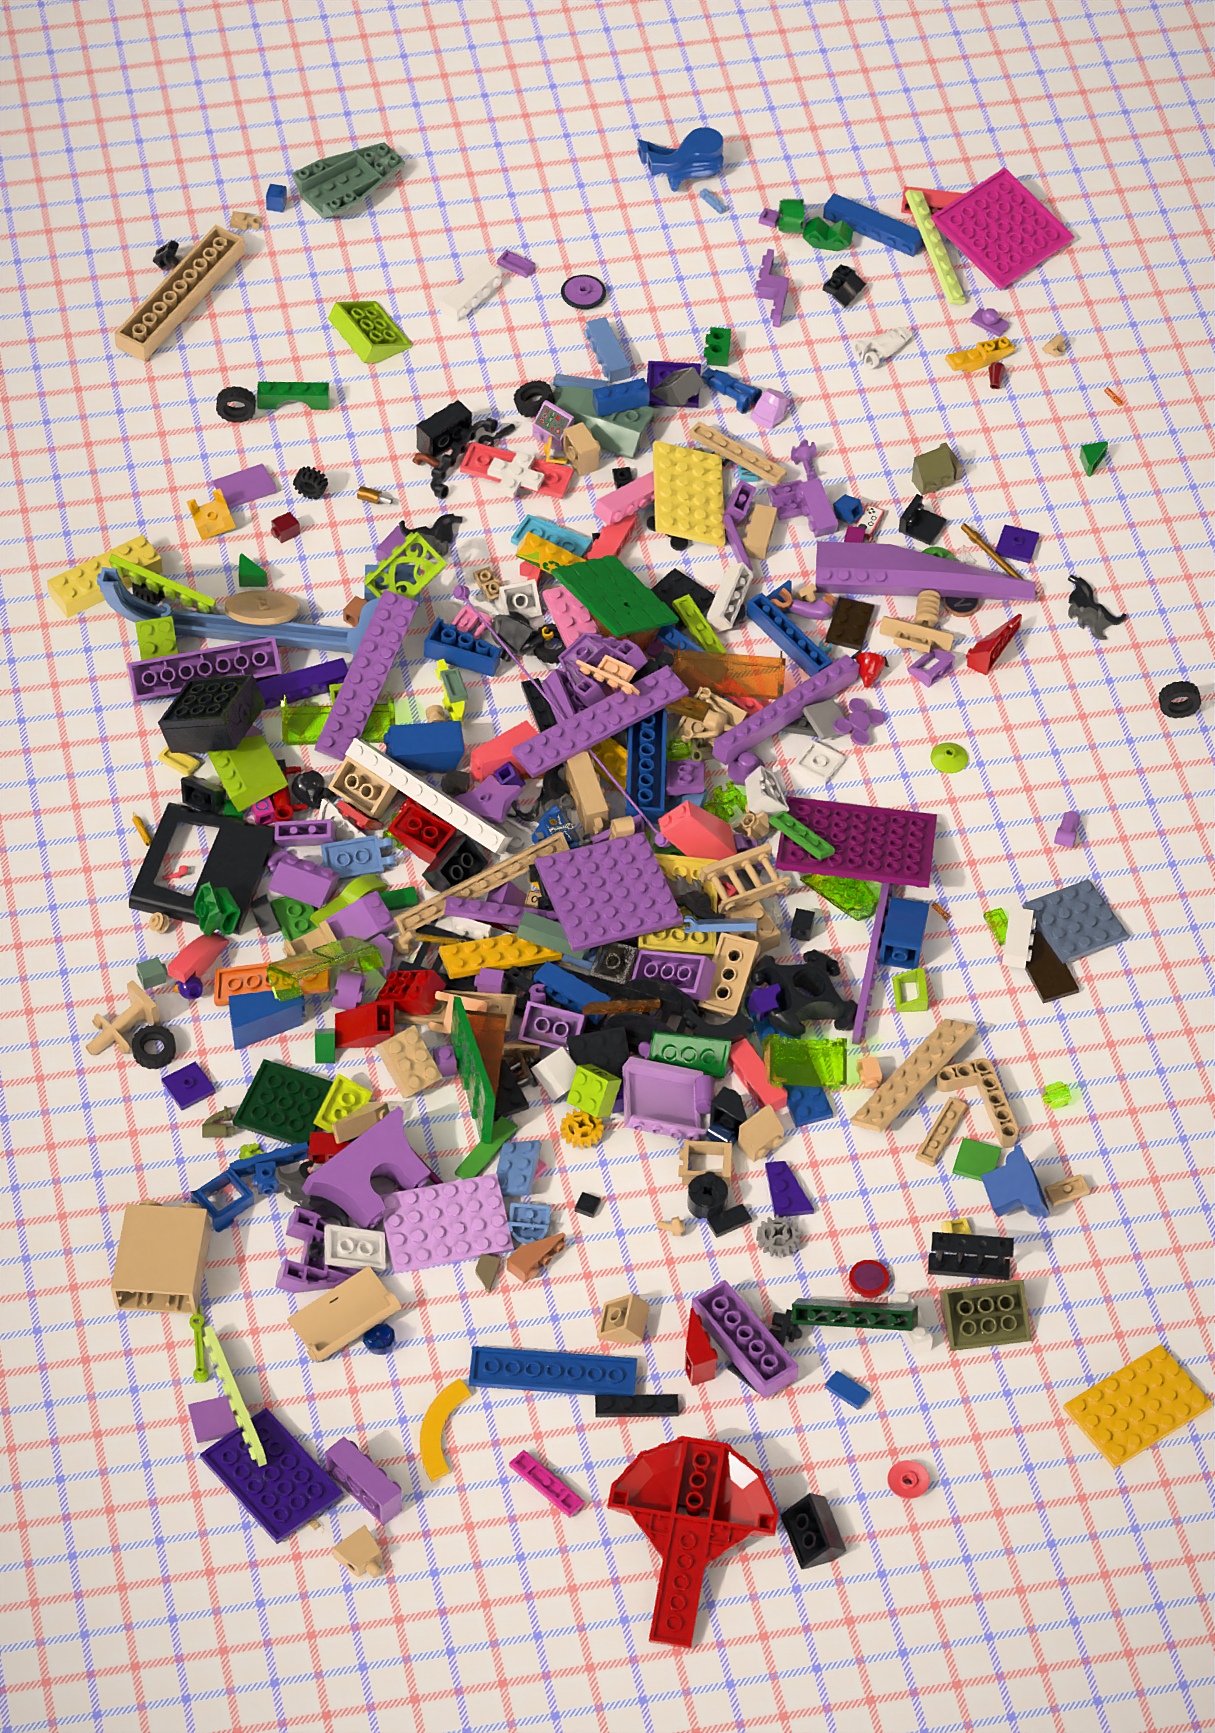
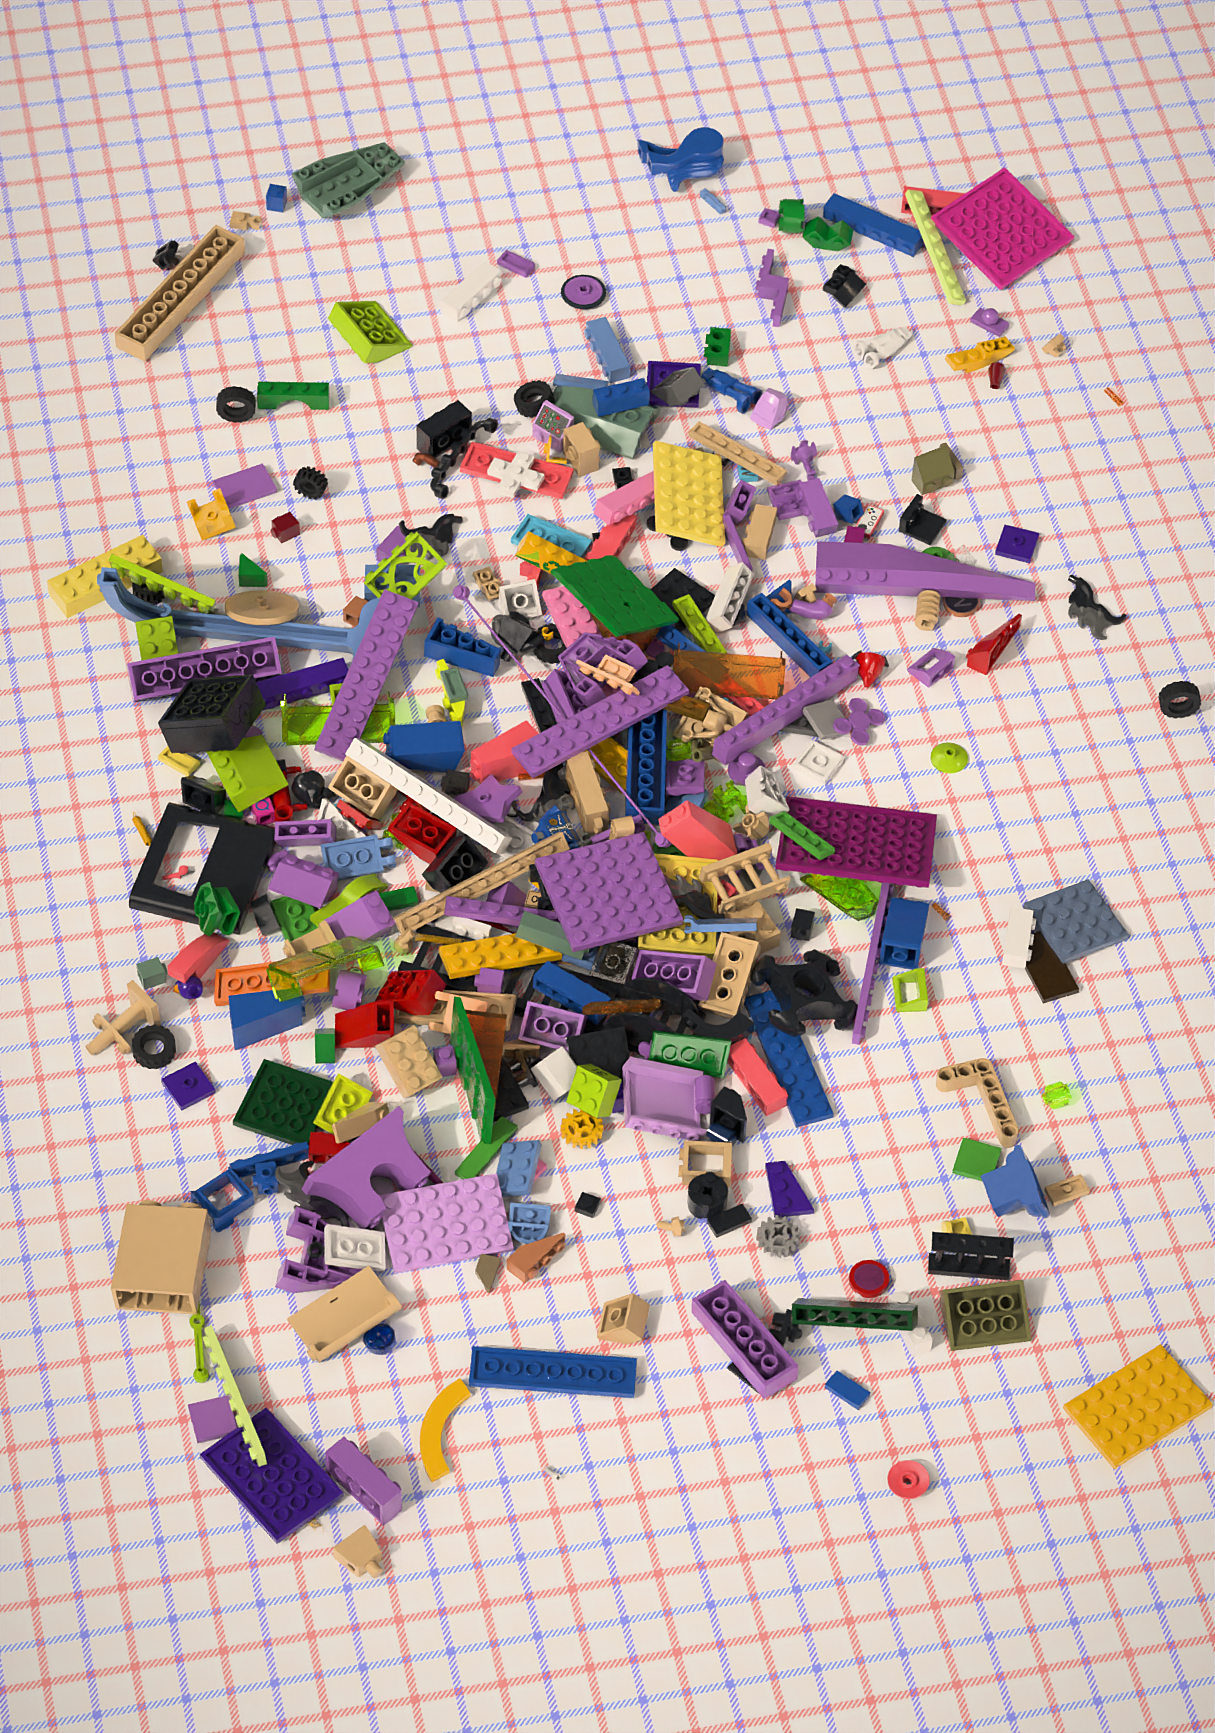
tan wheel [149,912,170,934] -> none
olive plant [202,1106,235,1138] -> none
lime plant [239,1143,263,1159] -> none
pearl gold piece [357,486,393,505] -> none
medium lavender slope [363,933,394,980] -> none
bright pink plate [451,605,493,640] -> none
black piece [478,423,515,447] -> none
dark purple brick [494,762,526,788] -> none
piece [504,966,546,1005] -> none
dark pink plate [509,1449,585,1518] -> none
black plate [595,1394,679,1418] -> none
red plate [607,1436,779,1649] -> none
red slope [684,1308,718,1386] -> none
tan slope [738,1104,784,1162] -> none
dark purple brick [748,983,781,1021] -> none
clear neon green windscreen [762,1034,847,1091] -> none
black slope [780,1493,847,1570] -> none
dark brown plate [825,597,875,651] -> none
tan plate [850,1018,976,1133] -> none
light nougat brick [856,1056,882,1089] -> none
tan bracket [879,616,954,653] -> none
tan tile [915,1097,968,1167] -> none
pearl gold bar [961,523,1038,596] -> none
clear neon green tile [983,907,1008,946] -> none
medium lavender piece [1054,810,1080,848] -> none
green slope [1079,441,1109,477] -> none

